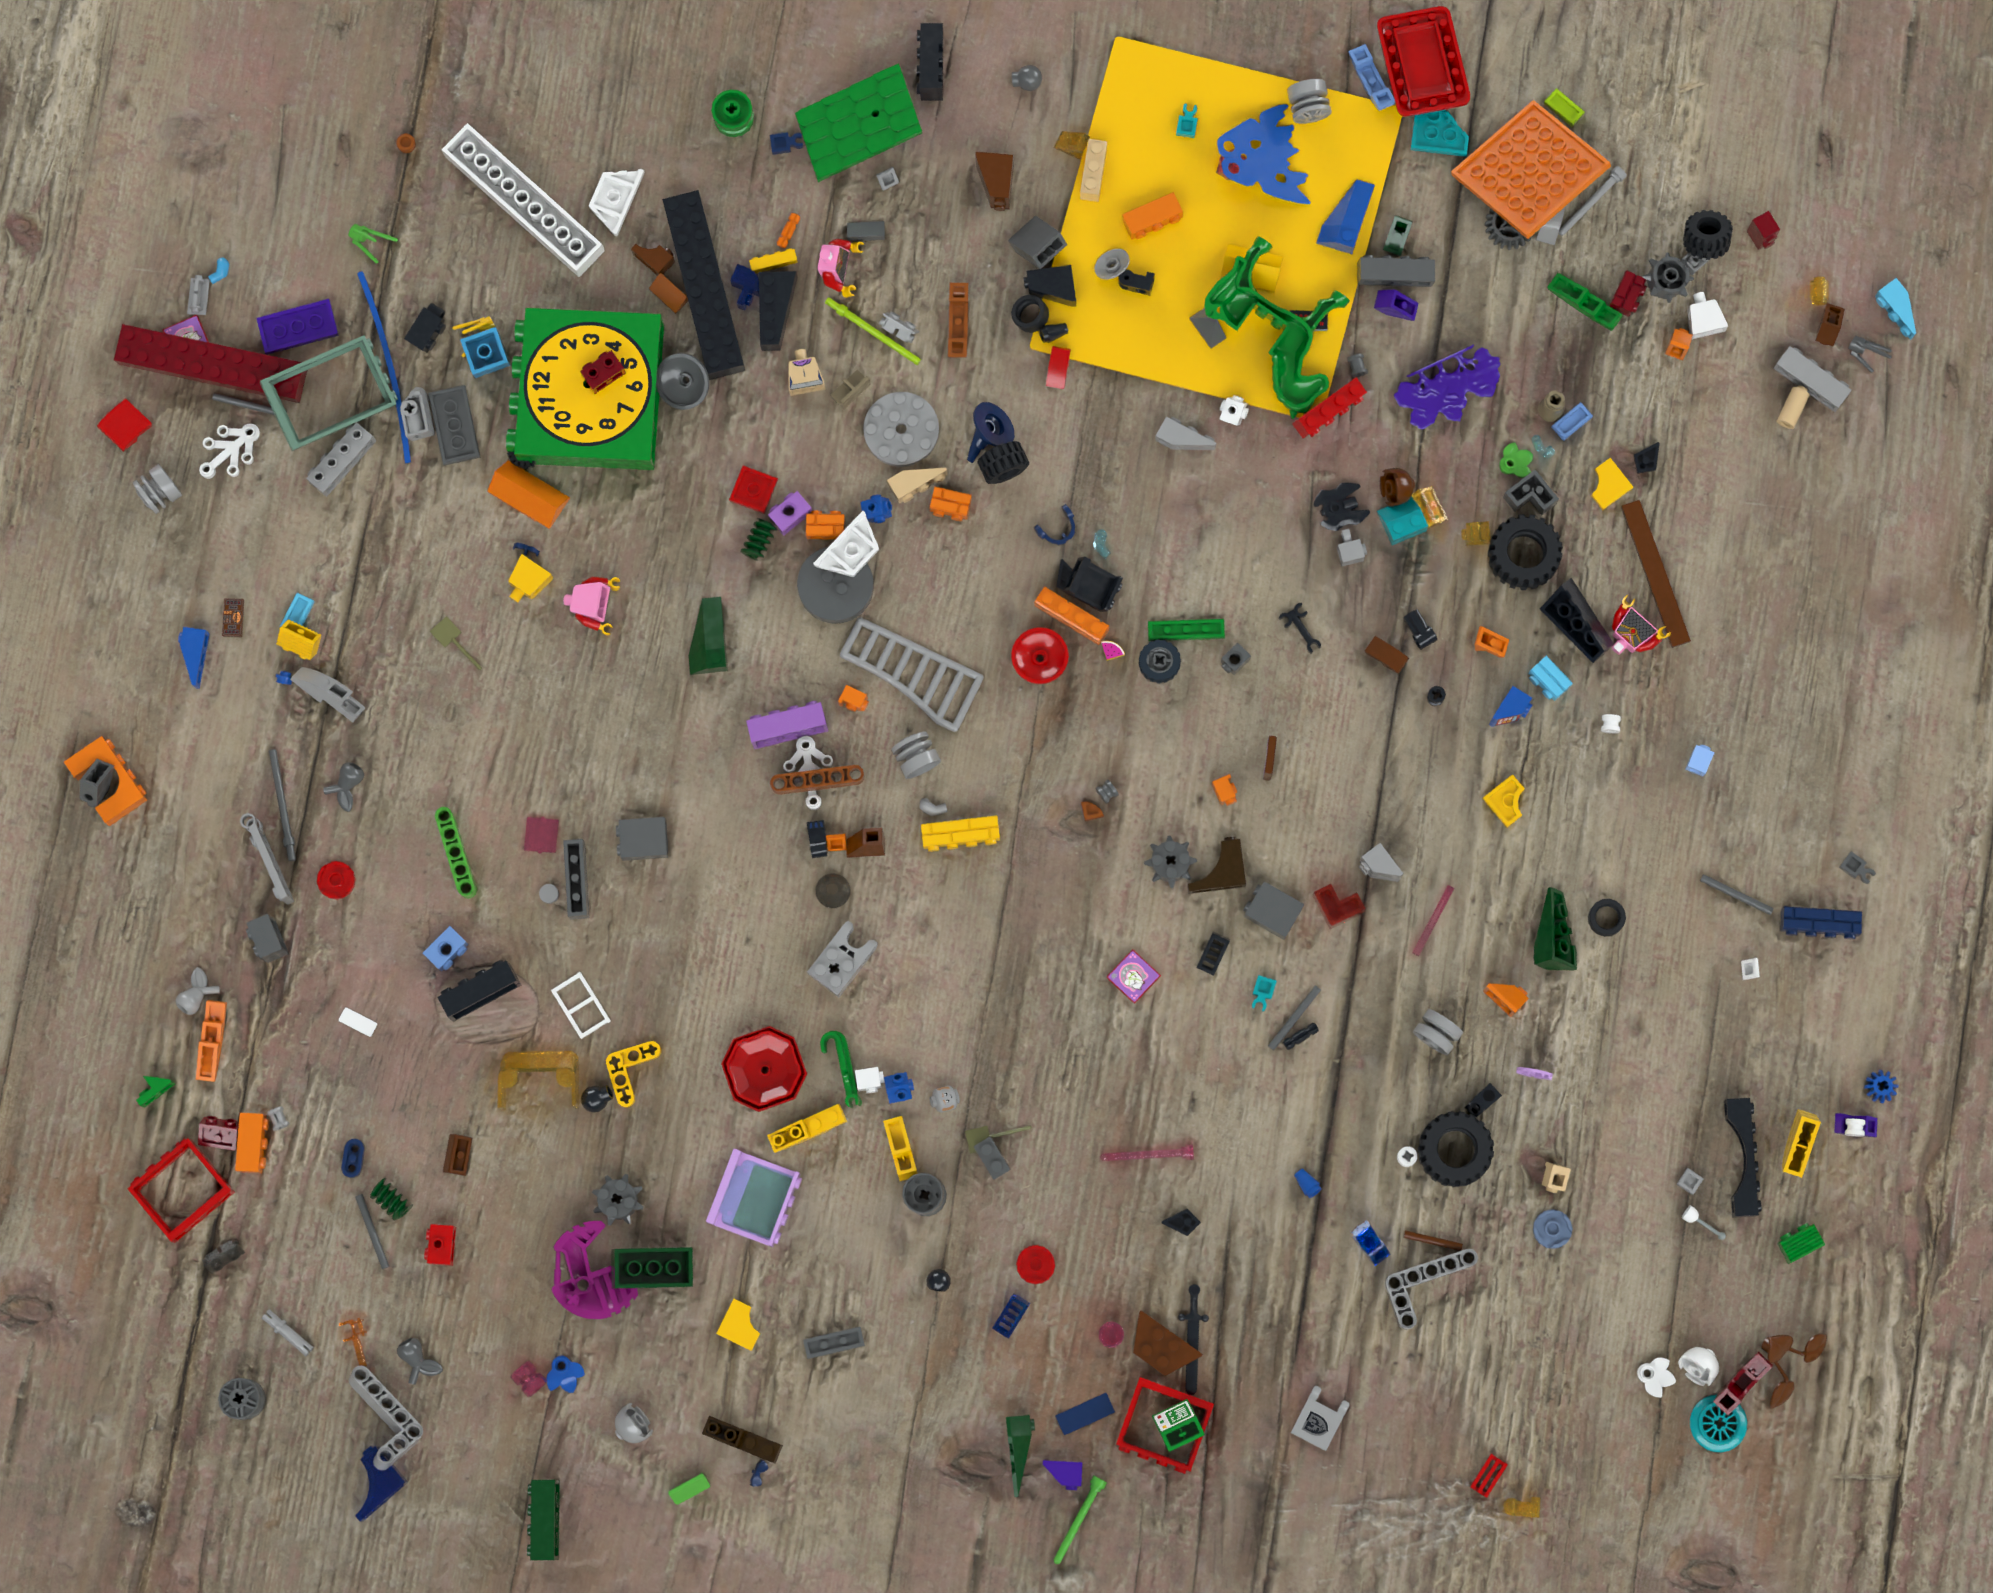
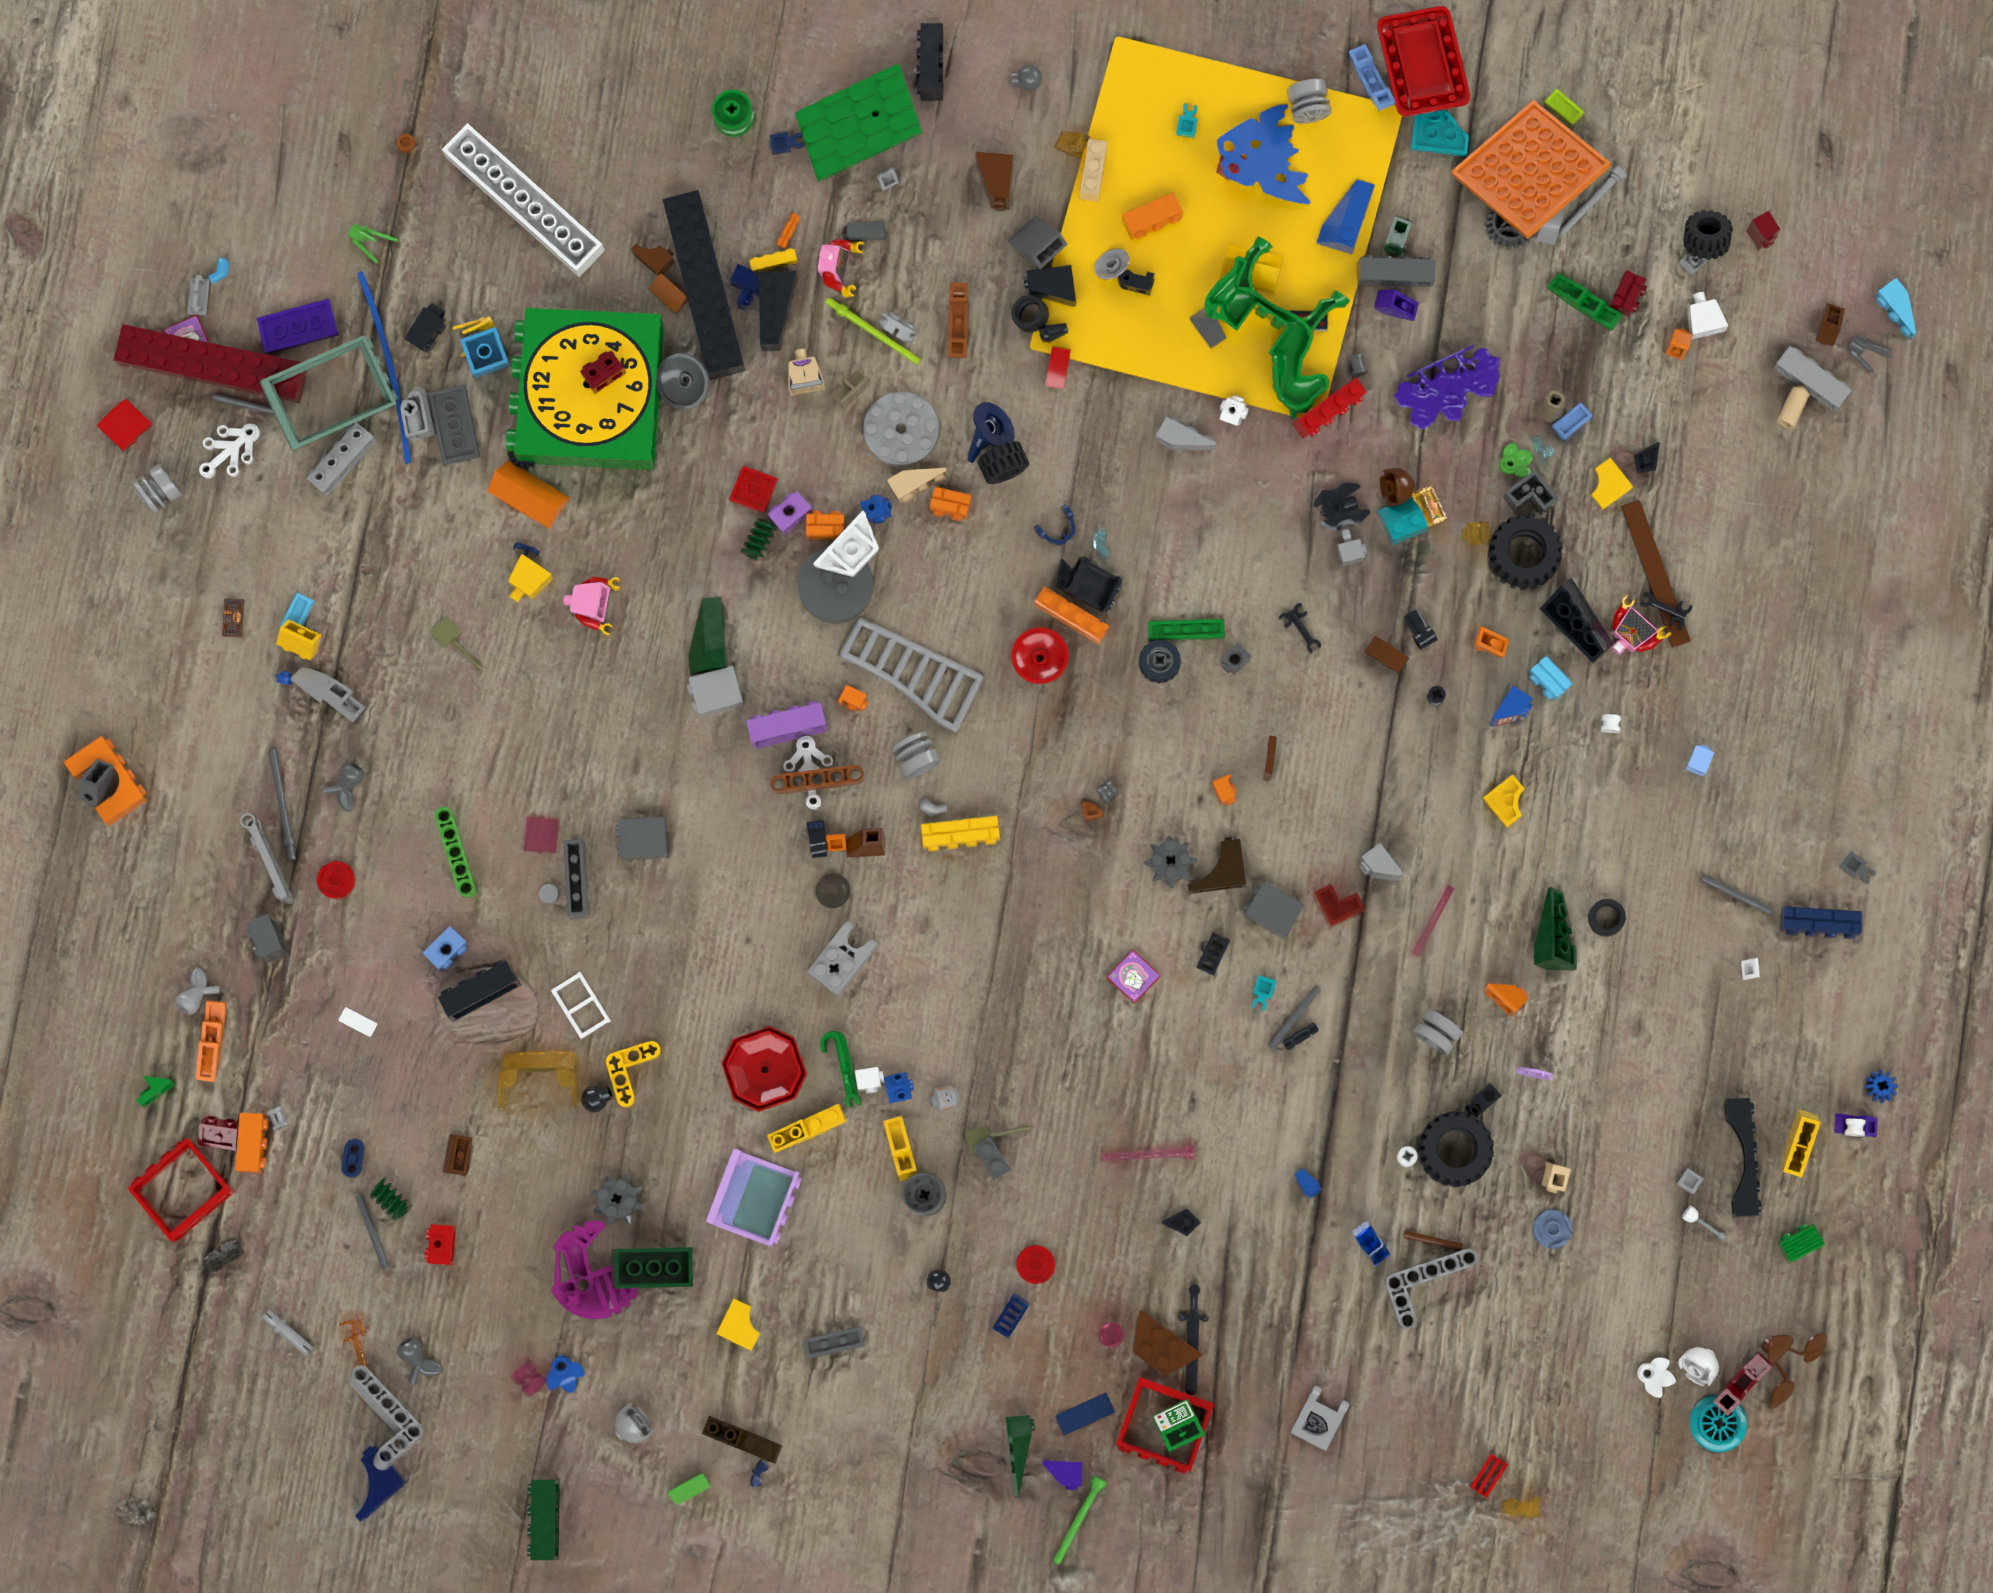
blue slope [178,627,210,689] -> none
dark grey wheel [218,1378,266,1420] -> none
white wing [589,169,645,236] -> none
dark pink tile [1101,641,1125,661] -> none
dark grey brick [1643,253,1694,303] -> none
clear yellow brick [1810,277,1829,306] -> none
none -> light grey brick [687,666,744,718]
none -> black bar [1640,592,1692,631]

